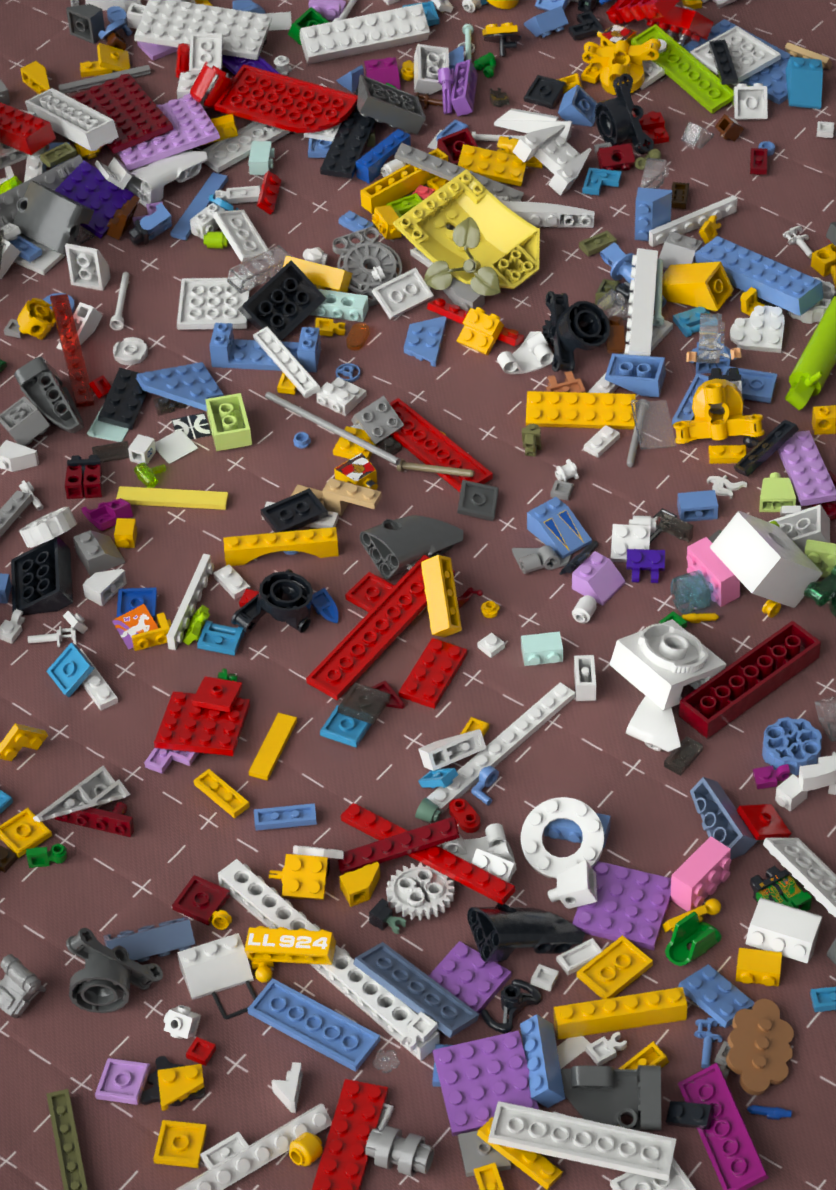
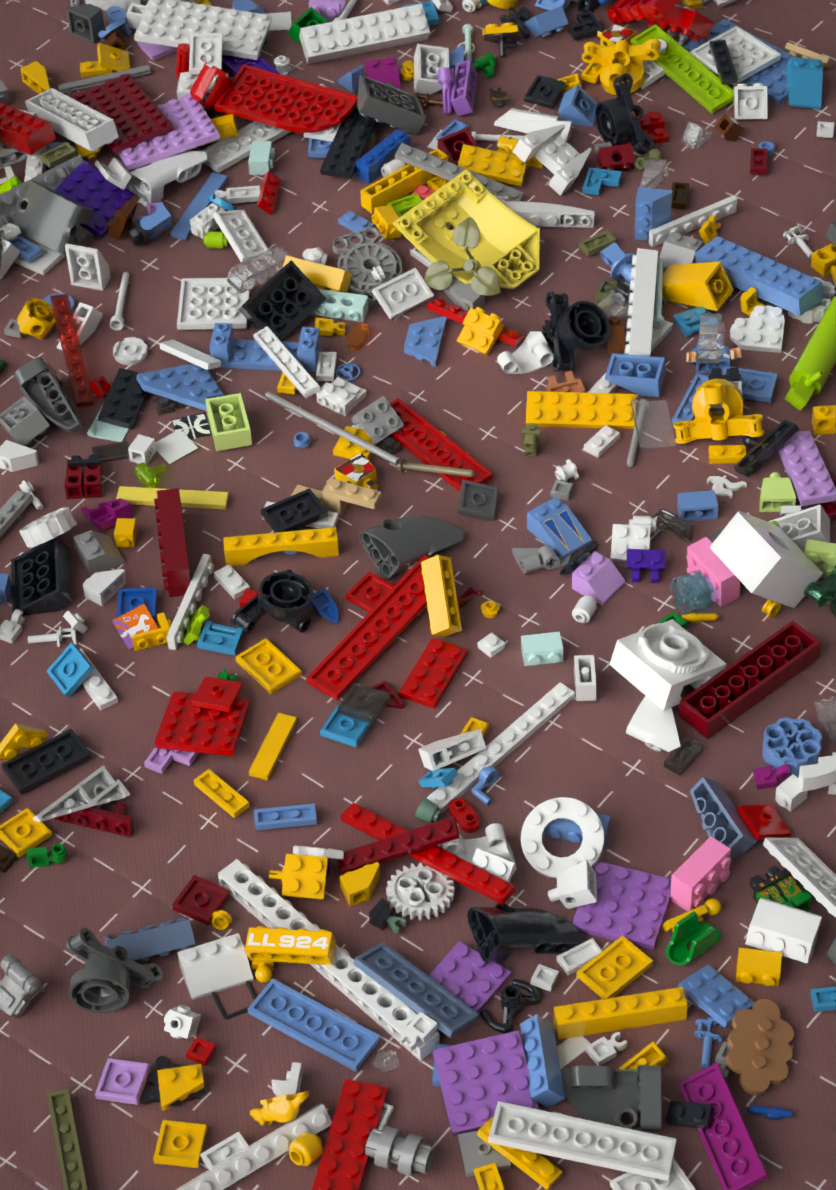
none -> black plate [1,729,92,795]
none -> dark red brick [154,488,191,597]
none -> white tile [160,340,221,370]
none -> yellow tile [235,638,302,695]
none -> yellow animal [250,1091,309,1126]
none -> white plate [316,352,337,381]
none -> black piece [500,6,530,39]

